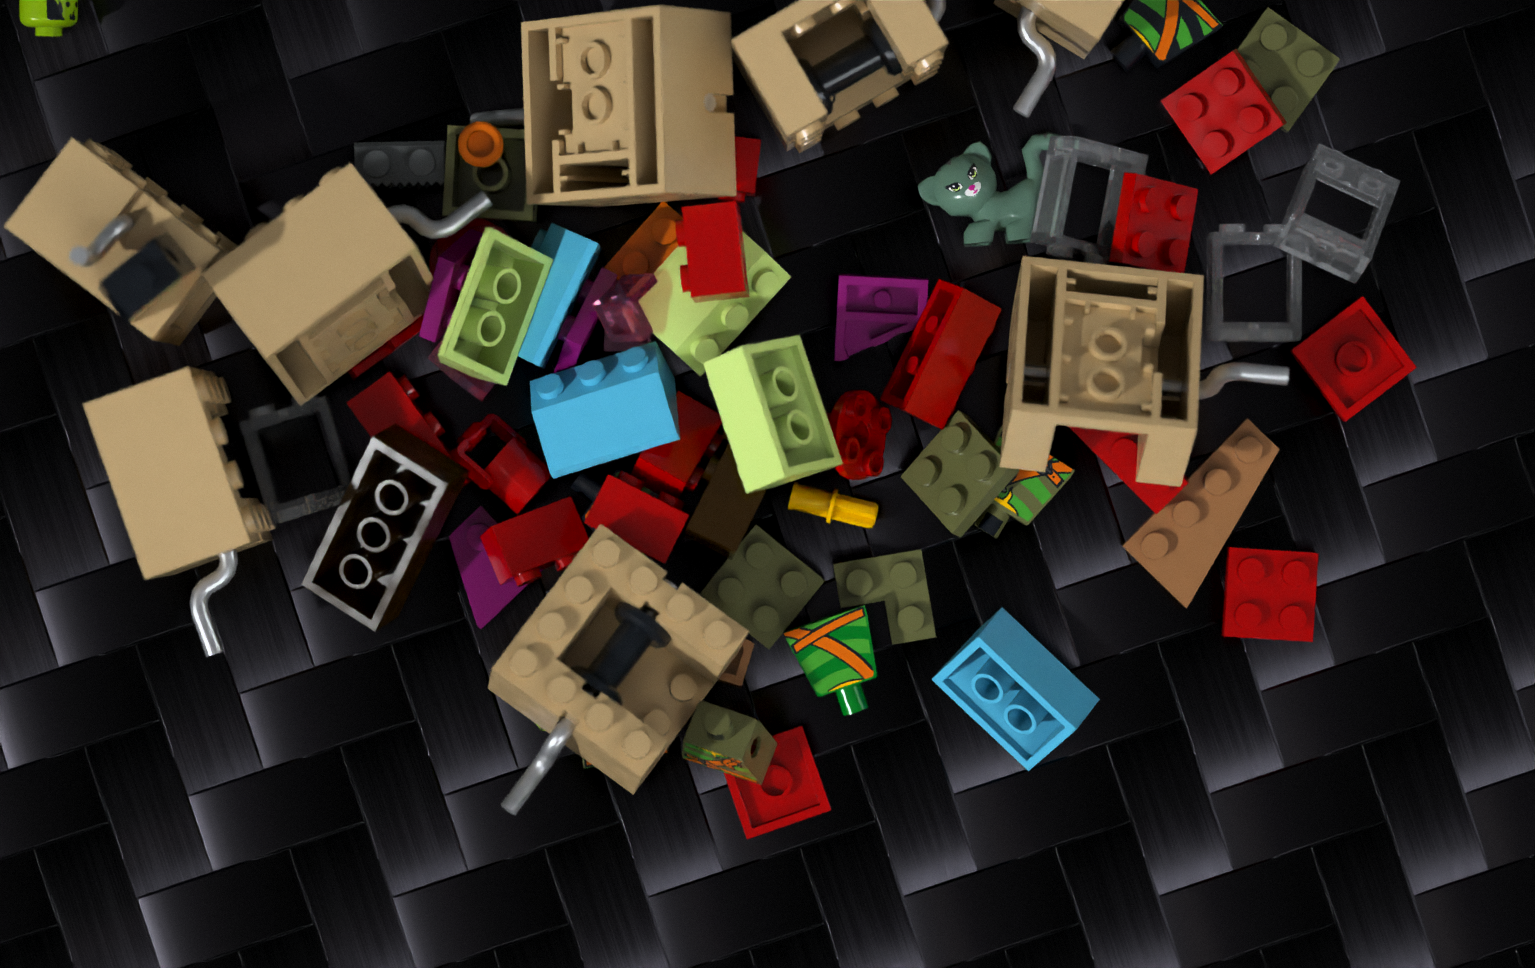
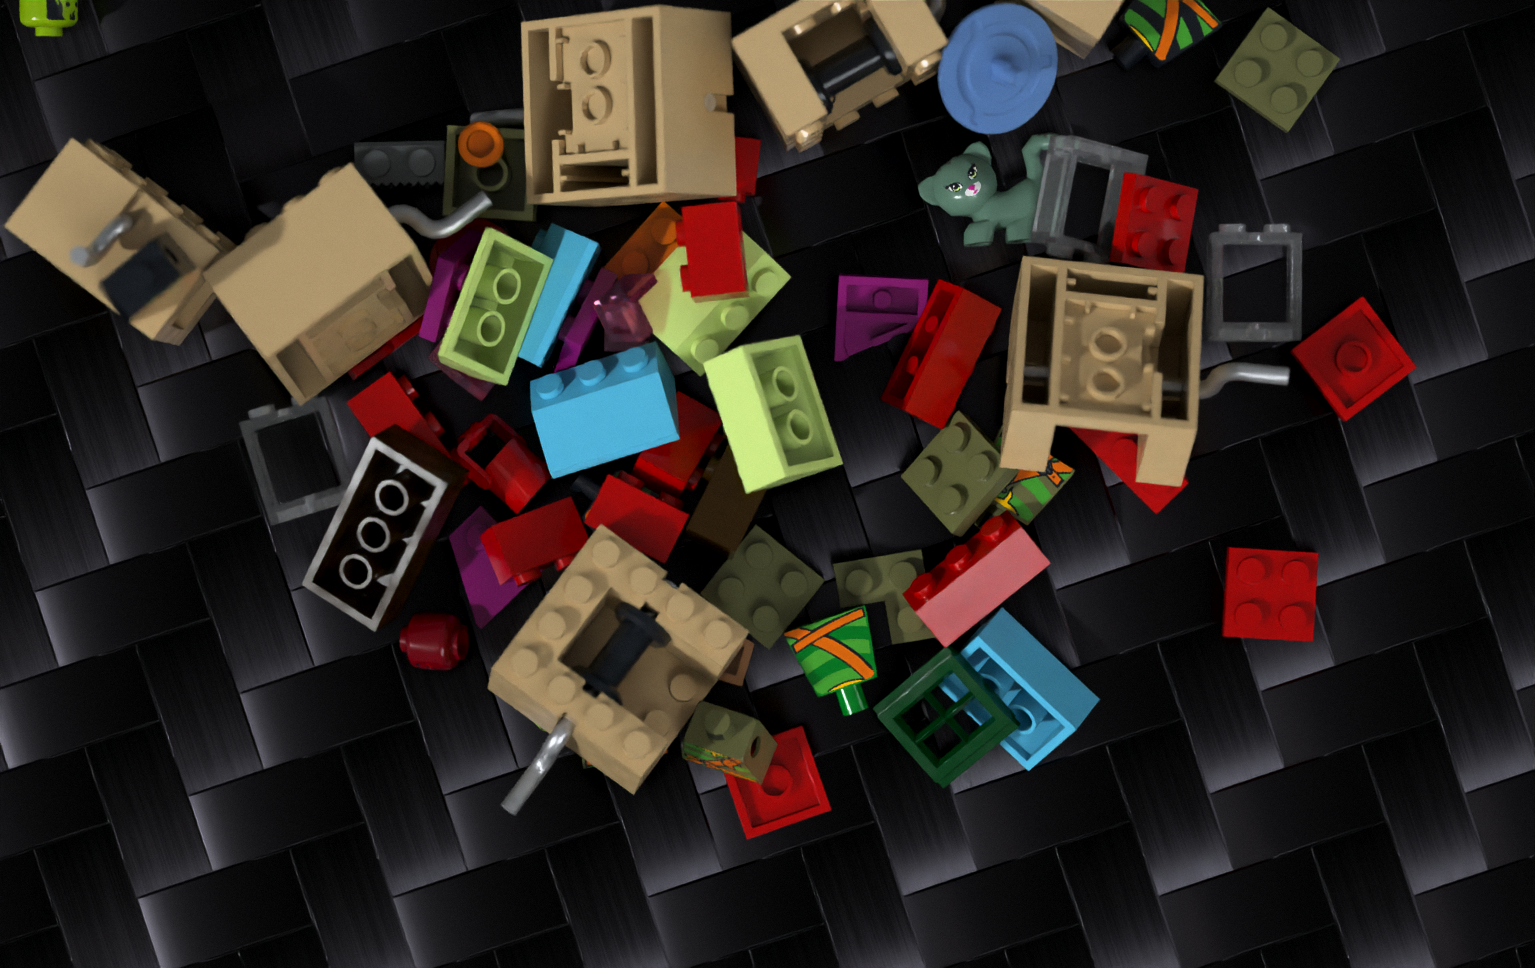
tan piece [83,367,276,657] -> none
yellow axle [788,482,878,529] -> none
red plate [826,390,892,480] -> none
medium nougat wing [1122,418,1280,608] -> none
red plate [1161,49,1287,174] -> none
clear window [1273,143,1400,284] -> none
none -> dark red head [399,611,469,671]
none -> dark green piece [872,645,1021,789]
none -> brick [902,510,1051,648]
none -> medium blue piece [938,3,1058,134]

